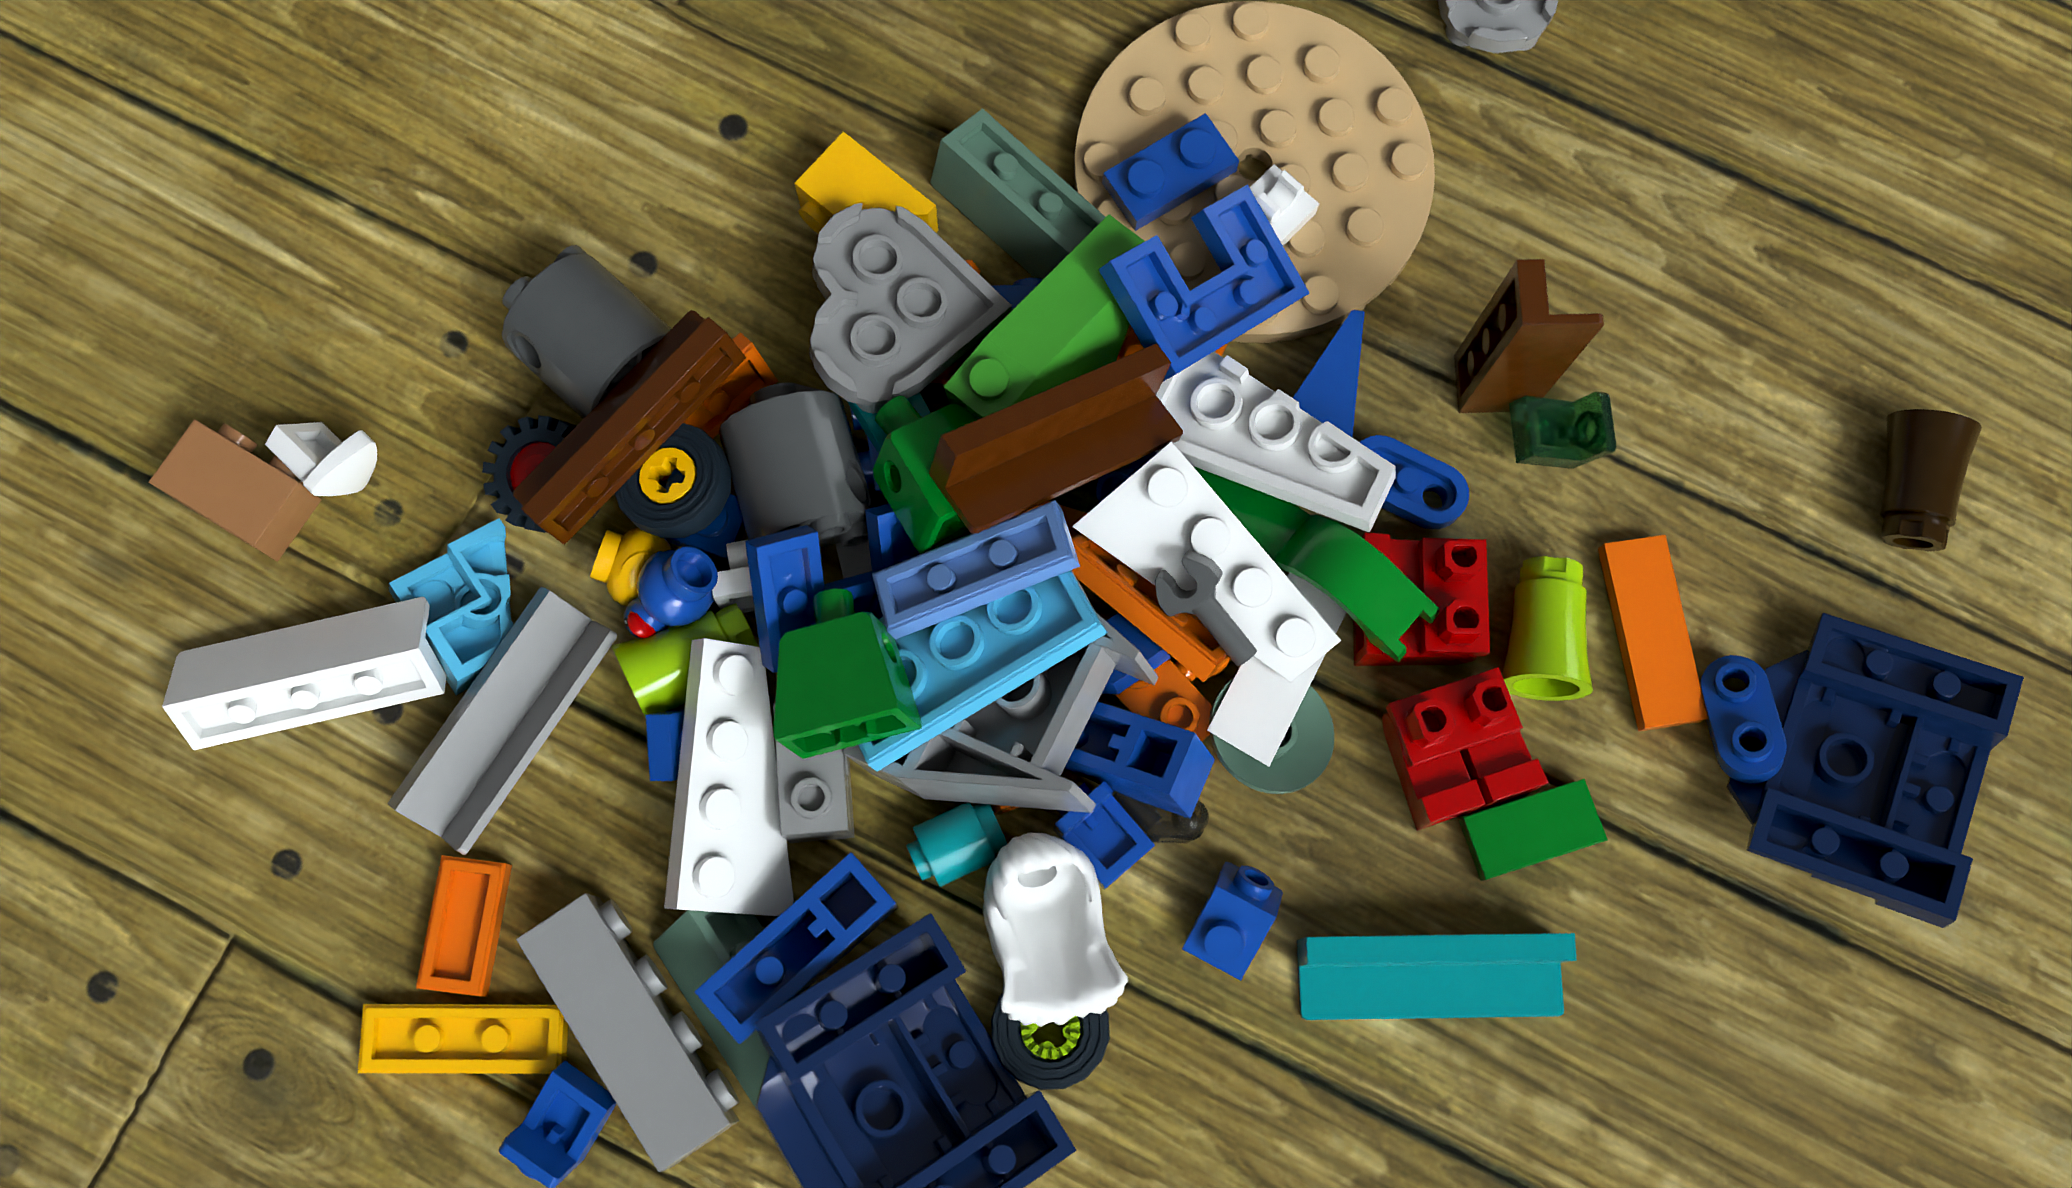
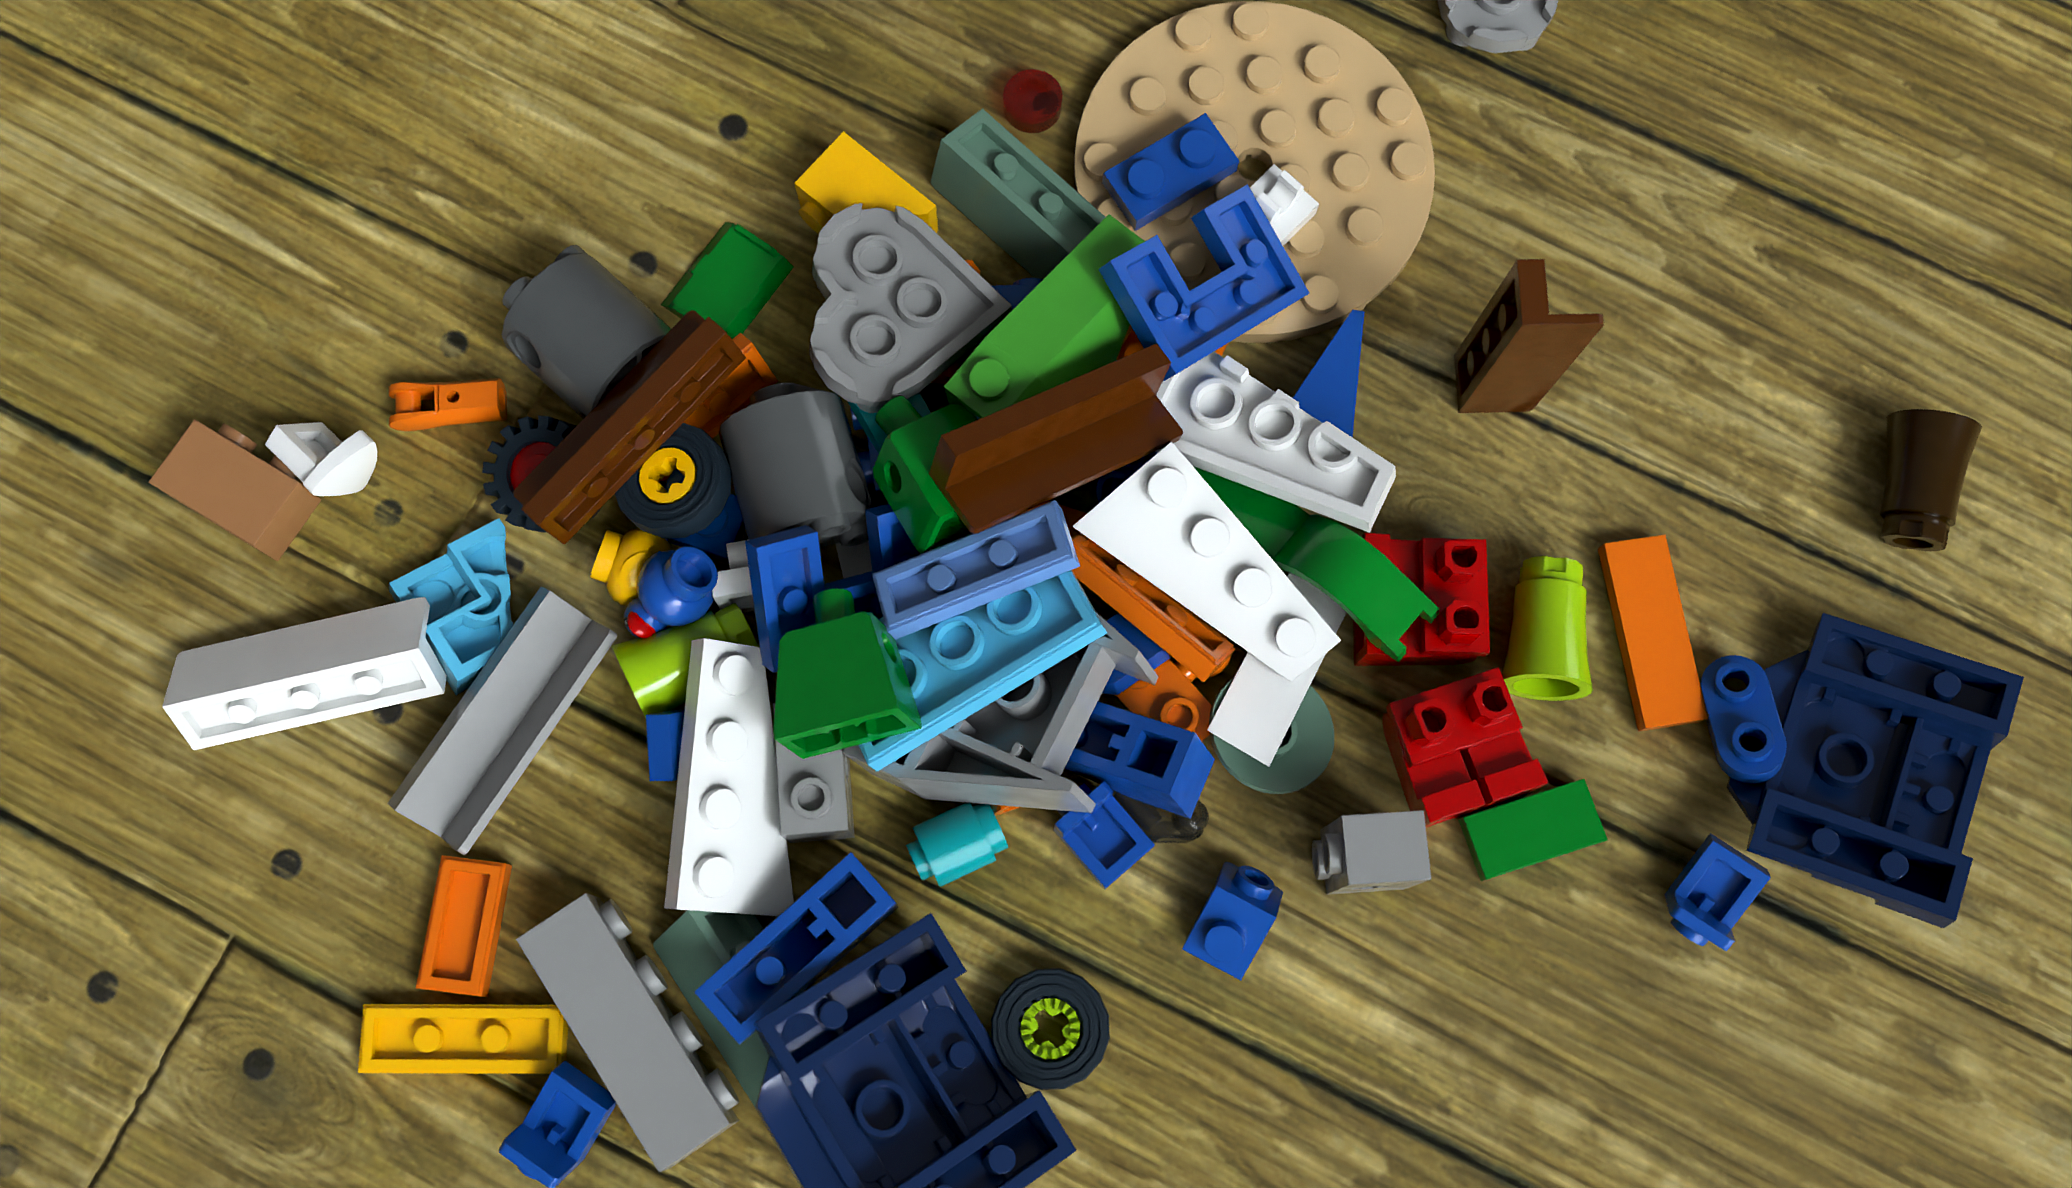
white piece [983,833,1128,1027] -> none
dark grey bar [1155,550,1257,666] -> none
teal panel [1297,933,1577,1020] -> none
blue plate [1360,435,1469,530] -> none
clear green bracket [1509,391,1617,469] -> none
none -> orange bar [388,378,507,431]
none -> green piece [661,222,794,339]
none -> clear red tile [1003,69,1063,133]
none -> light grey brick [1312,810,1431,895]
none -> blue bracket [1664,833,1771,951]

